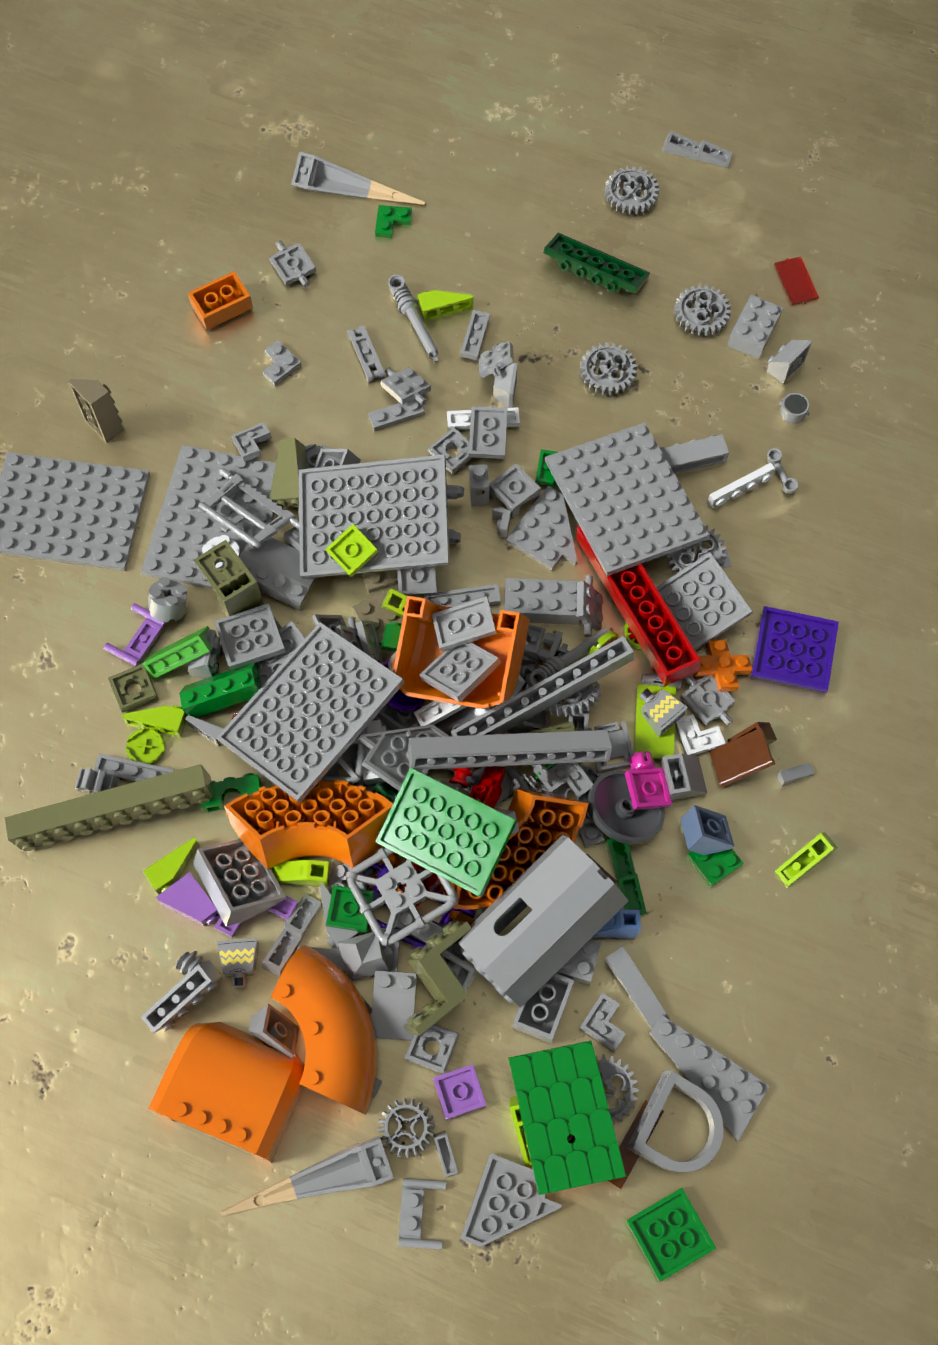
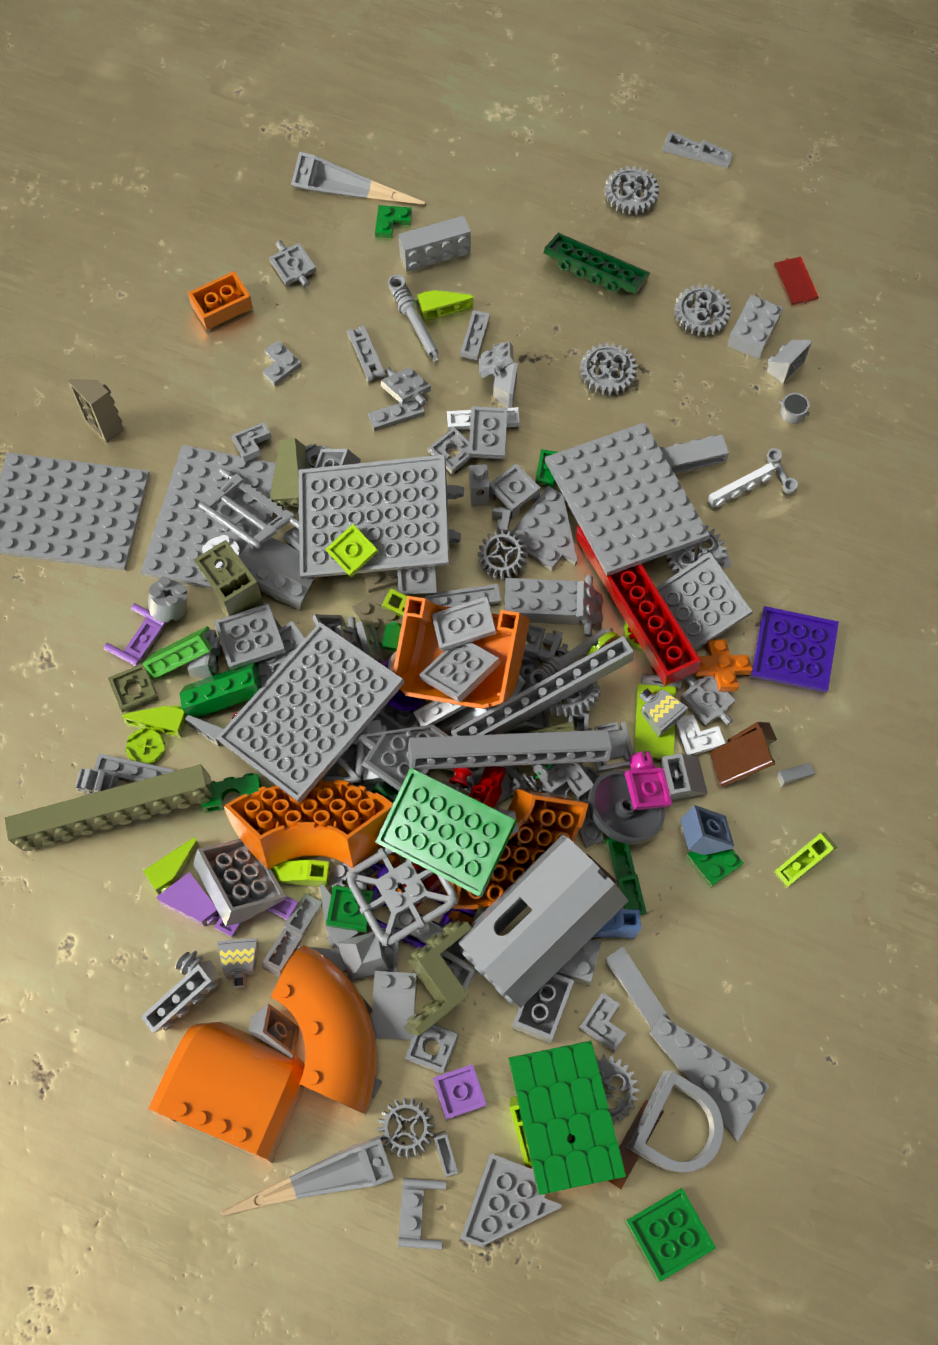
none -> light grey brick [398,215,471,272]
none -> light grey gear [478,529,528,580]

